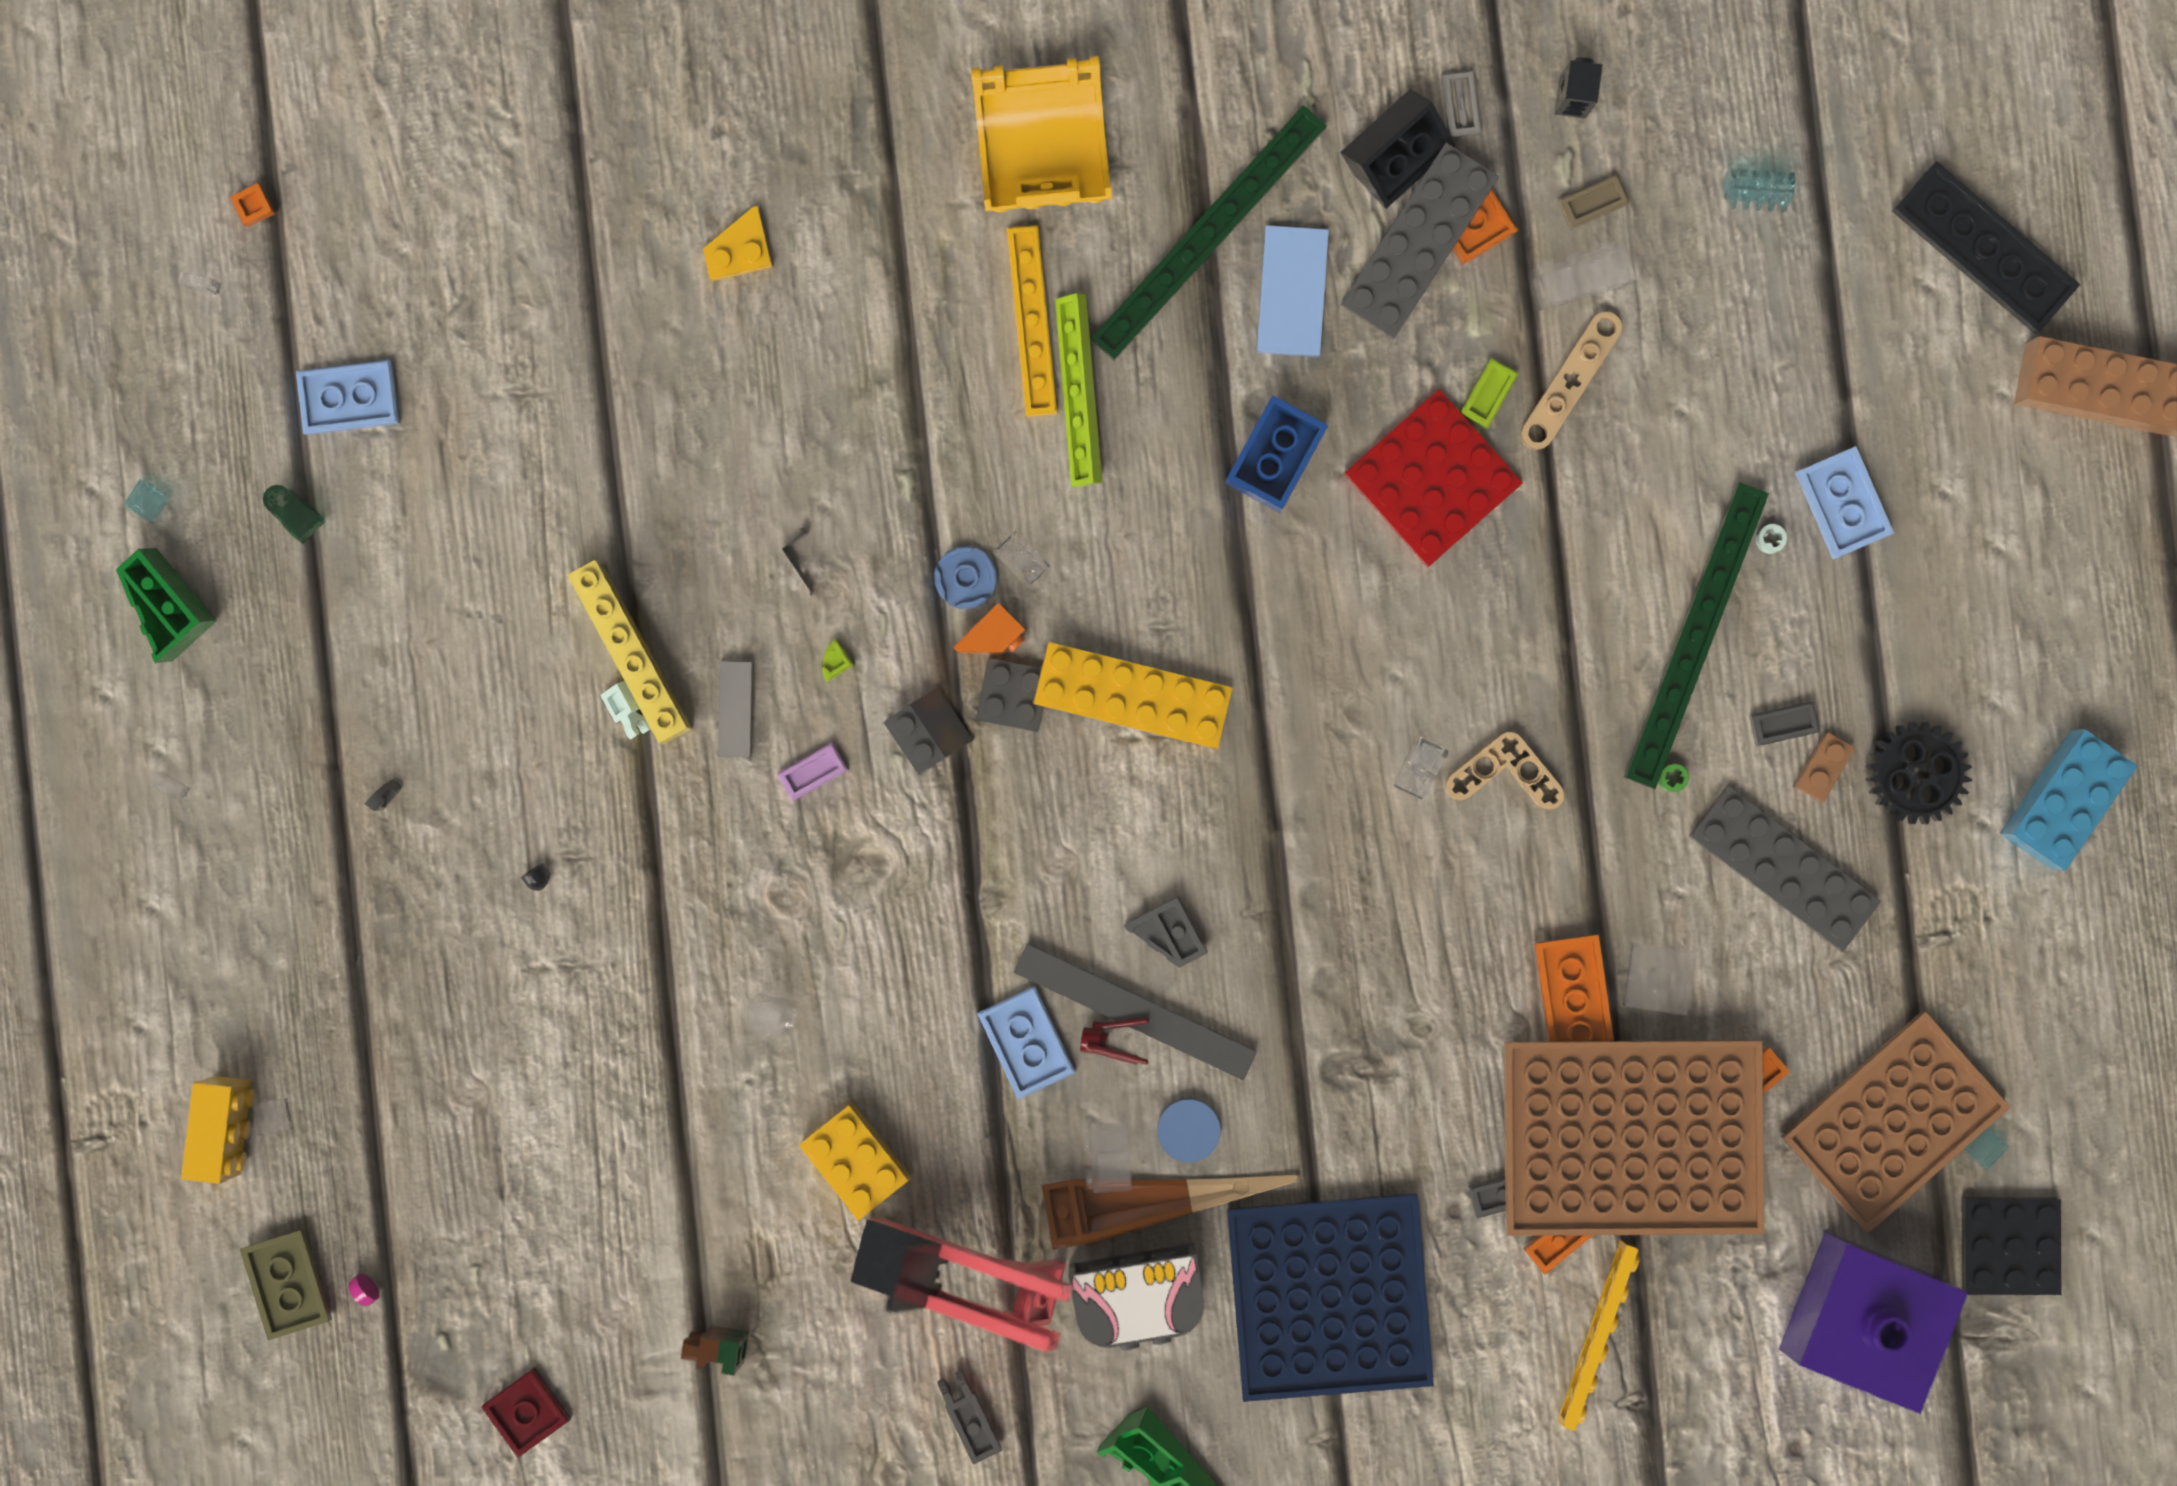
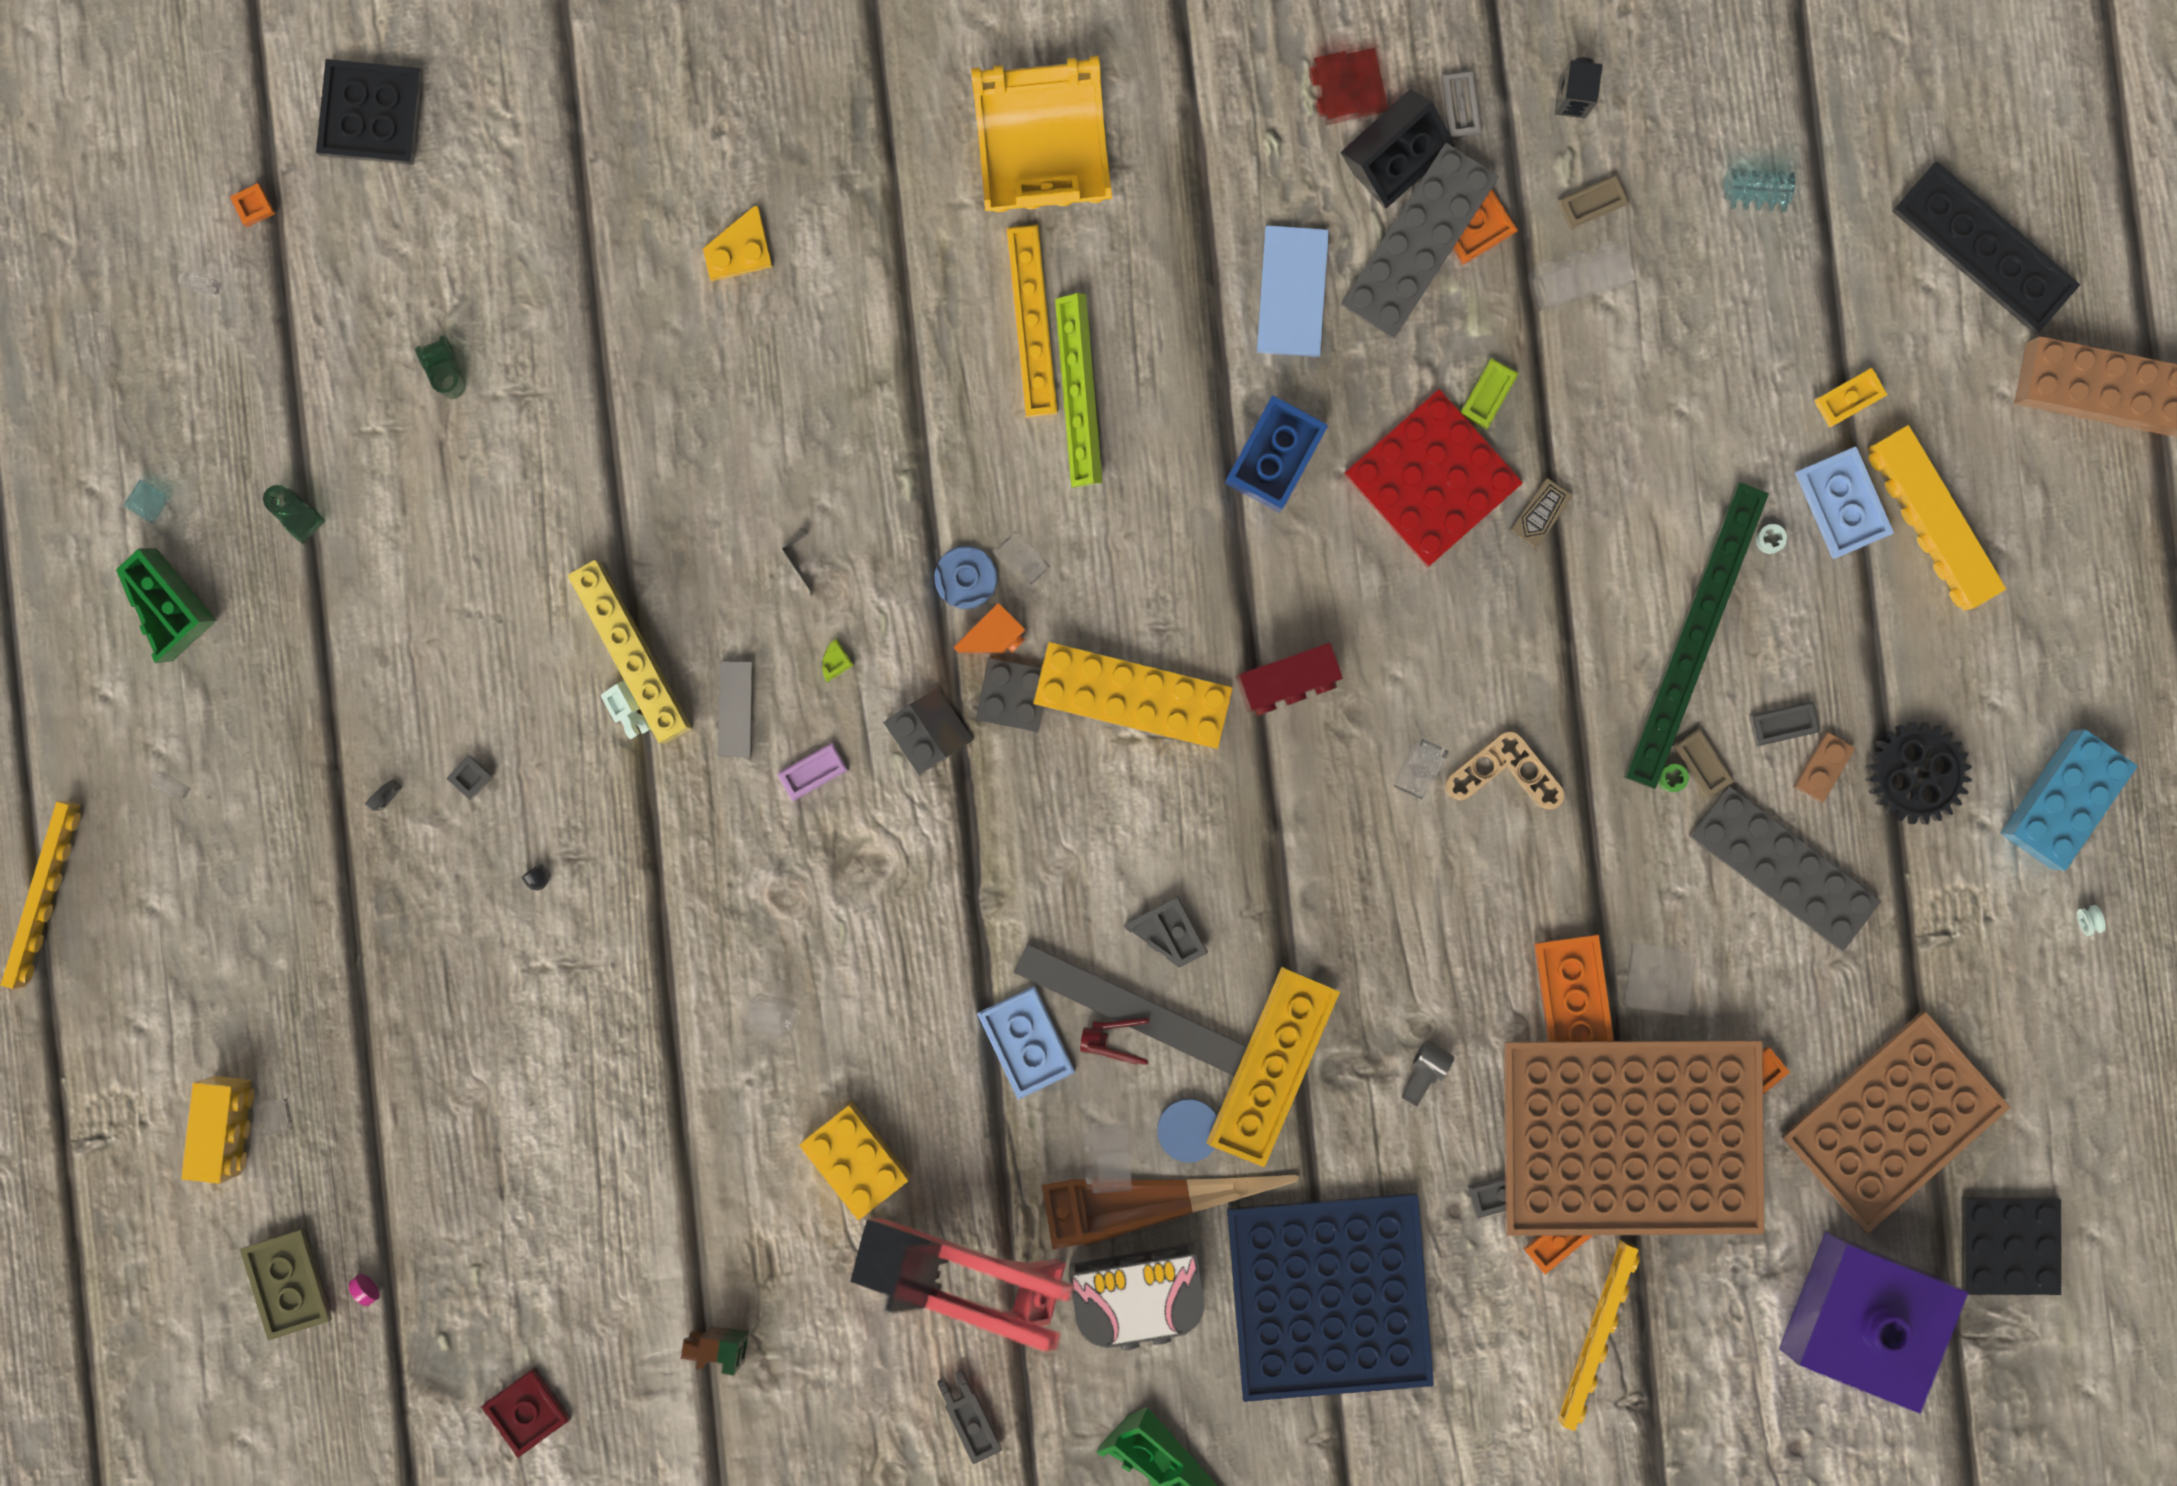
light blue tile [296,360,400,435] -> none
dark green plate [1091,105,1327,361] -> none
tan piece [1520,312,1622,450] -> none
clear light blue tile [1963,1128,2009,1170] -> none
none -> yellow plate [0,801,81,989]
none -> black plate [316,59,423,165]
none -> clear green piece [414,334,466,399]
none -> dark grey plate [446,755,494,800]
none -> yellow plate [1206,967,1340,1167]
none -> dark red brick [1235,642,1343,716]
none -> clear red plate [1309,48,1388,125]
none -> dark grey pin [1402,1040,1455,1106]
none -> tile [1510,478,1573,549]
none -> dark tan tile [1672,728,1735,799]
none -> yellow plate [1814,368,1888,428]
none -> yellow brick [1867,425,2006,611]
none -> light aqua bush [2077,905,2106,936]

